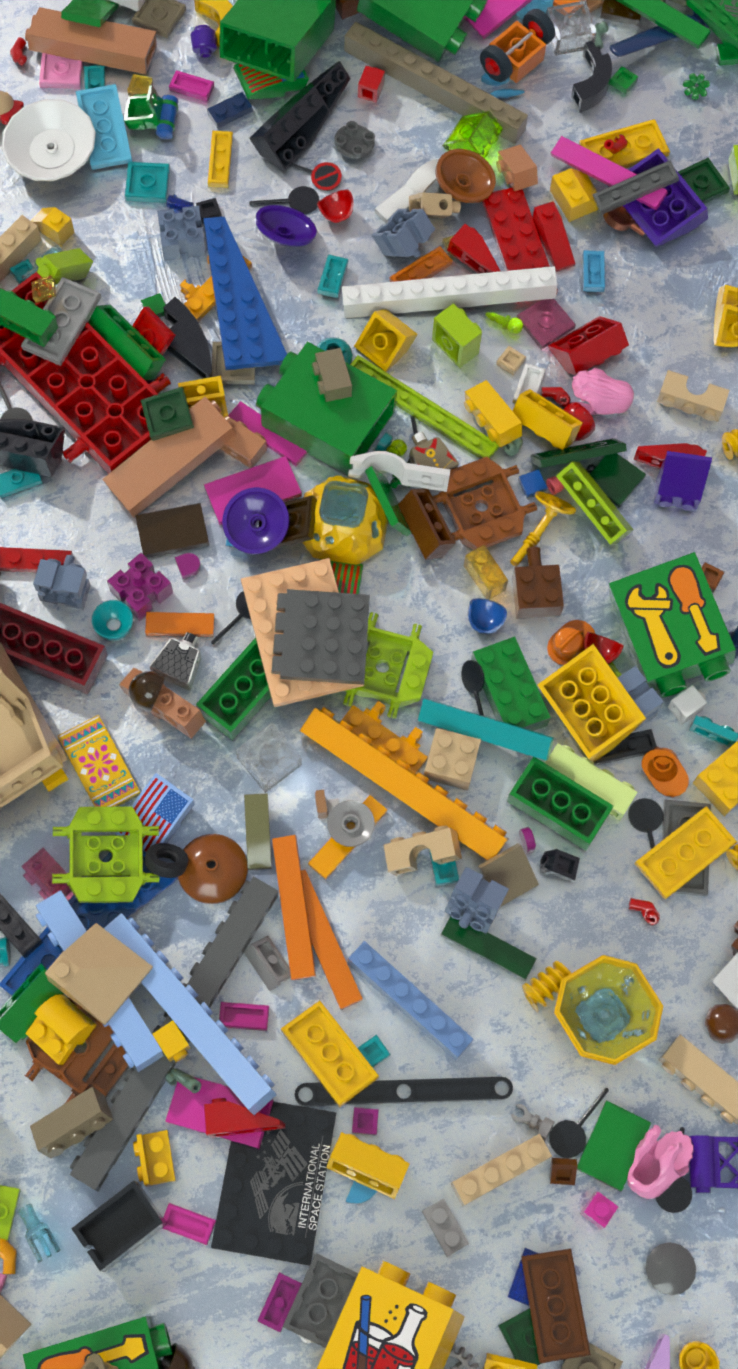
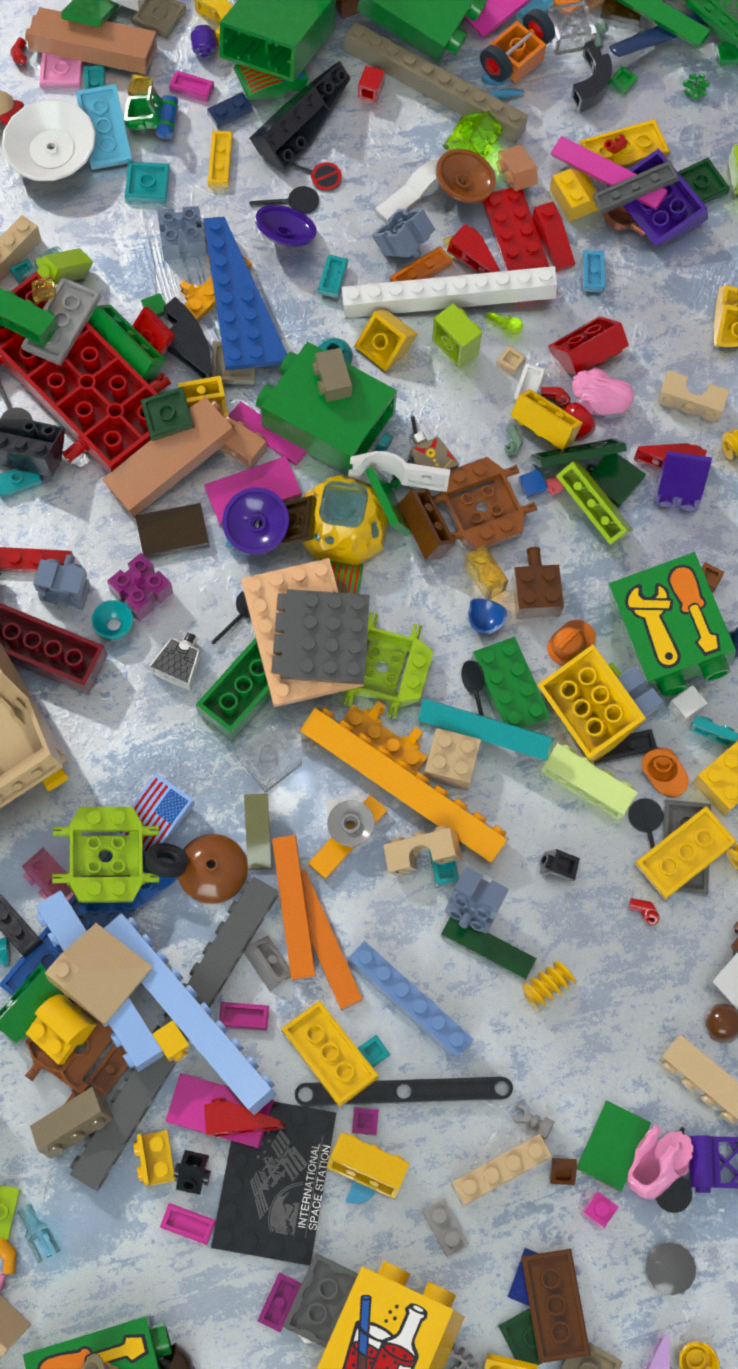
yellow slope [30,207,75,246] -> none
yellow tile [57,715,141,807] -> none
black piece [71,1181,167,1272] -> none
nougat brick [119,668,206,739] -> none
dark brown helmet [129,671,166,712] -> none
orange tile [145,612,215,637] -> none
sand green arm [165,1068,201,1093] -> none
clear blue pin [166,194,194,212] -> none
magenta tile [175,553,201,579] -> none
black tile [196,198,222,224] -> none
medium nougat tile [315,789,328,819] -> none
red helmet [317,189,354,223] -> none
dark grey dish [334,121,375,159] -> none
lime tile [350,355,500,459] -> none
clear neon green bar [386,439,407,457] -> none
tan torso [409,192,461,218] -> none
yellow brick [464,380,522,448] -> none
dark tan tile [478,843,539,906] -> none
green brick [507,757,614,851] -> none
yellow dish [510,491,576,567] -> none
clear pink tile [516,299,576,350] -> none
magenta tile [519,827,536,854] -> none
black piece [549,1088,609,1158] -> none
clear light blue rock [554,955,663,1065] -> none
red helmet [584,631,624,664] -> none
none -> black brick [173,1150,211,1195]

